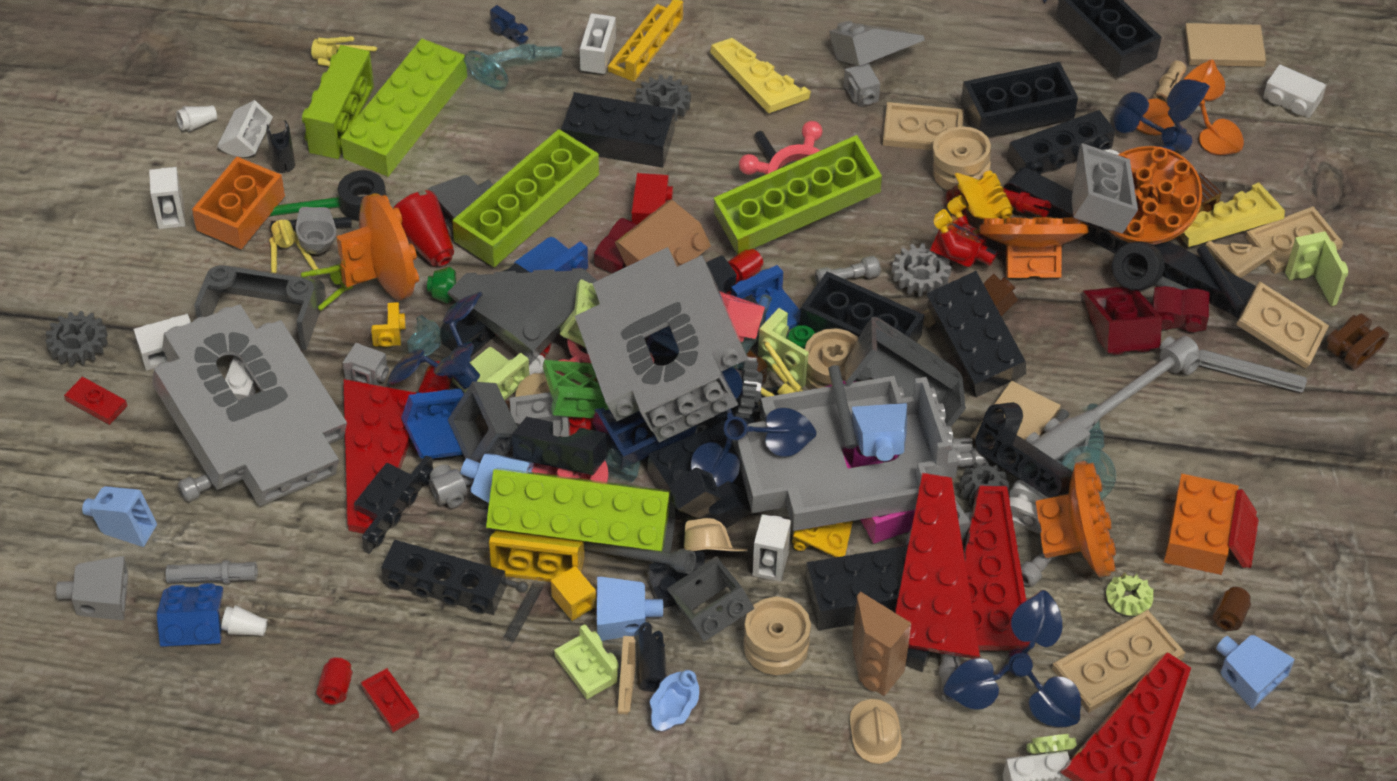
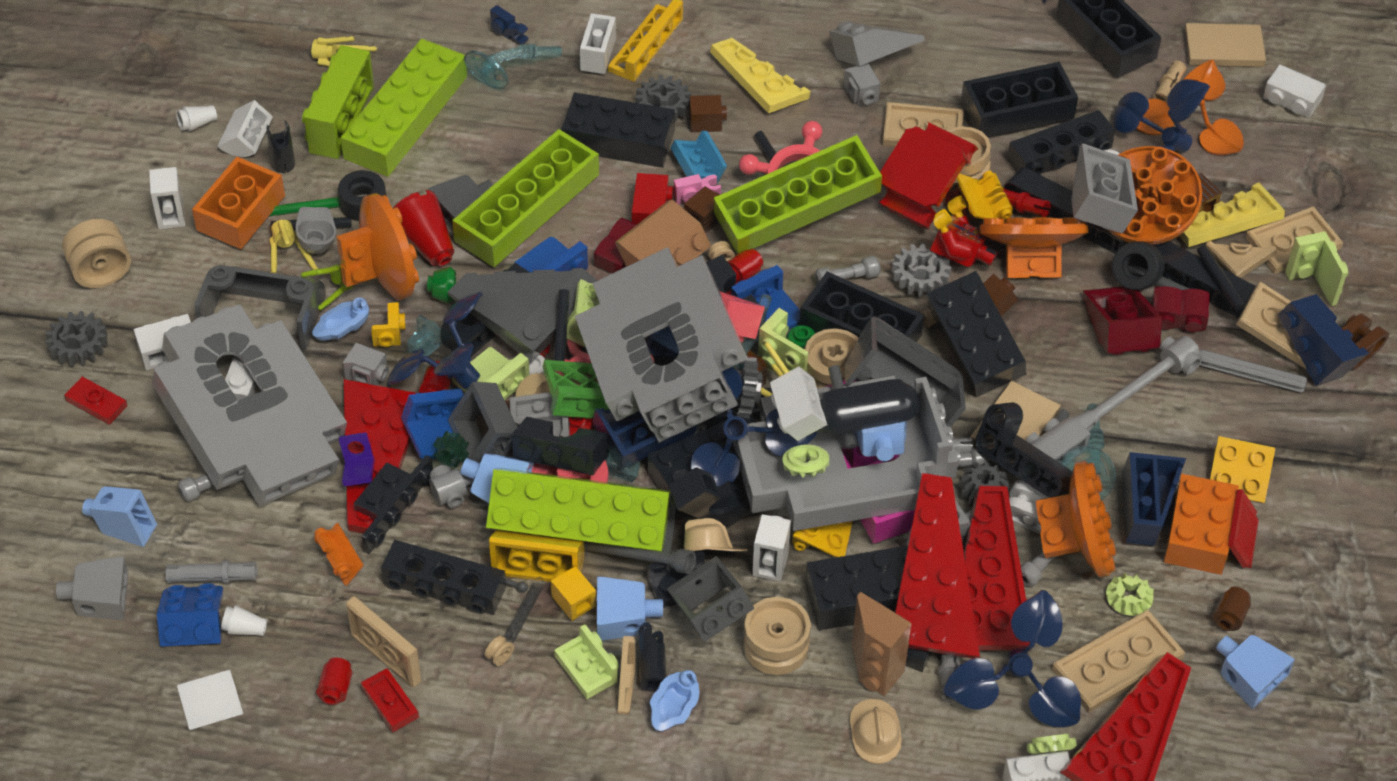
none -> tan wheel [62,219,132,288]
none -> white sticker [177,670,243,730]
none -> light blue arm [312,297,369,341]
none -> orange hinge [314,523,364,586]
none -> dark purple bracket [339,432,375,486]
none -> tan tile [346,596,421,688]
none -> clear green gear [433,431,469,468]
none -> tan bush [485,635,514,666]
none -> black bar [554,289,570,361]
none -> dark azure bracket [670,131,727,185]
none -> bright pink plate [673,174,721,205]
none -> reddish brown brick [684,186,720,233]
none -> reddish brown brick [690,95,727,132]
none -> tan bush [708,241,735,262]
none -> white brick [770,367,827,441]
none -> yellowish green gear [782,445,829,478]
none -> black brick [818,379,921,434]
none -> red piece [879,122,979,230]
none -> dark blue wedge [1122,452,1186,546]
none -> yellow hinge [1210,436,1275,503]
none -> dark blue wedge [1277,294,1369,386]

